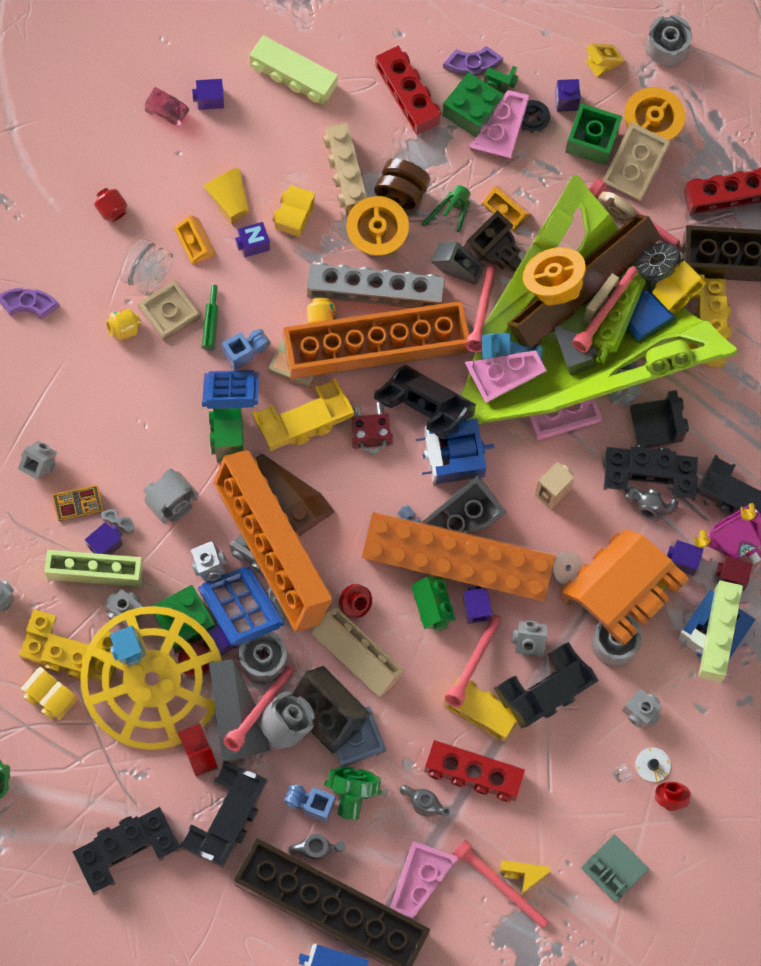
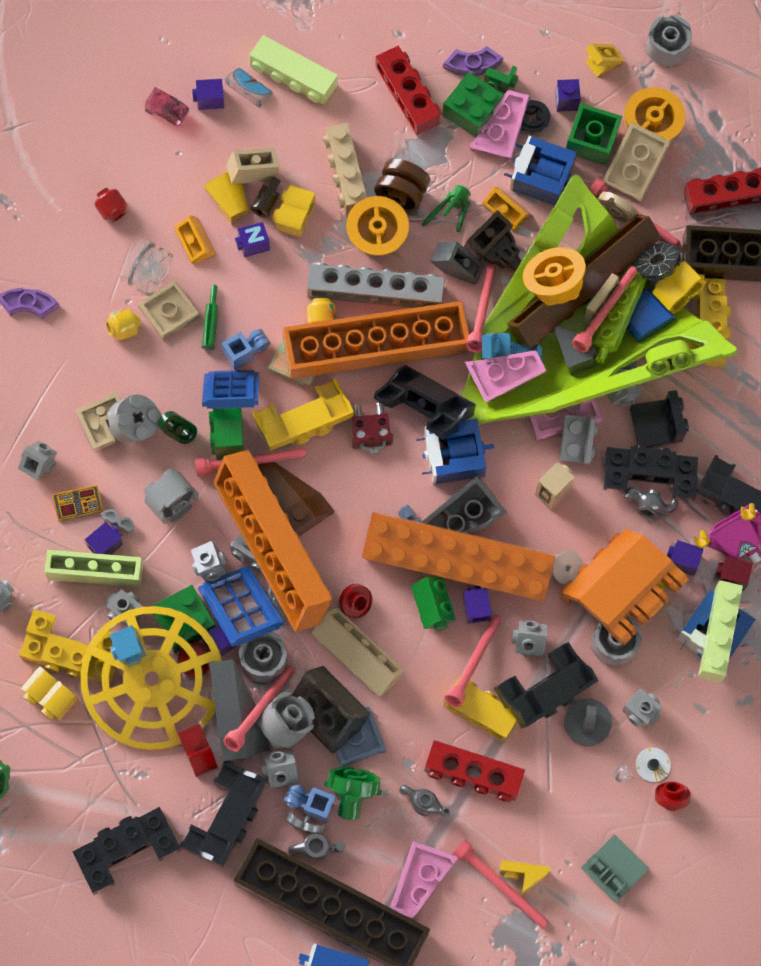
none -> tan plate [75,392,121,452]
none -> light grey brick [107,394,161,443]
none -> dark green plate [158,411,197,444]
none -> coral piece [195,448,307,477]
none -> slope [225,67,273,108]
none -> tan brick [226,148,280,184]
none -> dark brown hinge [250,177,281,218]
none -> light grey brick [261,750,299,788]
none -> light grey piece [287,812,325,834]
none -> blue piece [504,136,577,206]
none -> light grey bracket [559,415,598,464]
none -> dark grey tile [564,699,612,746]

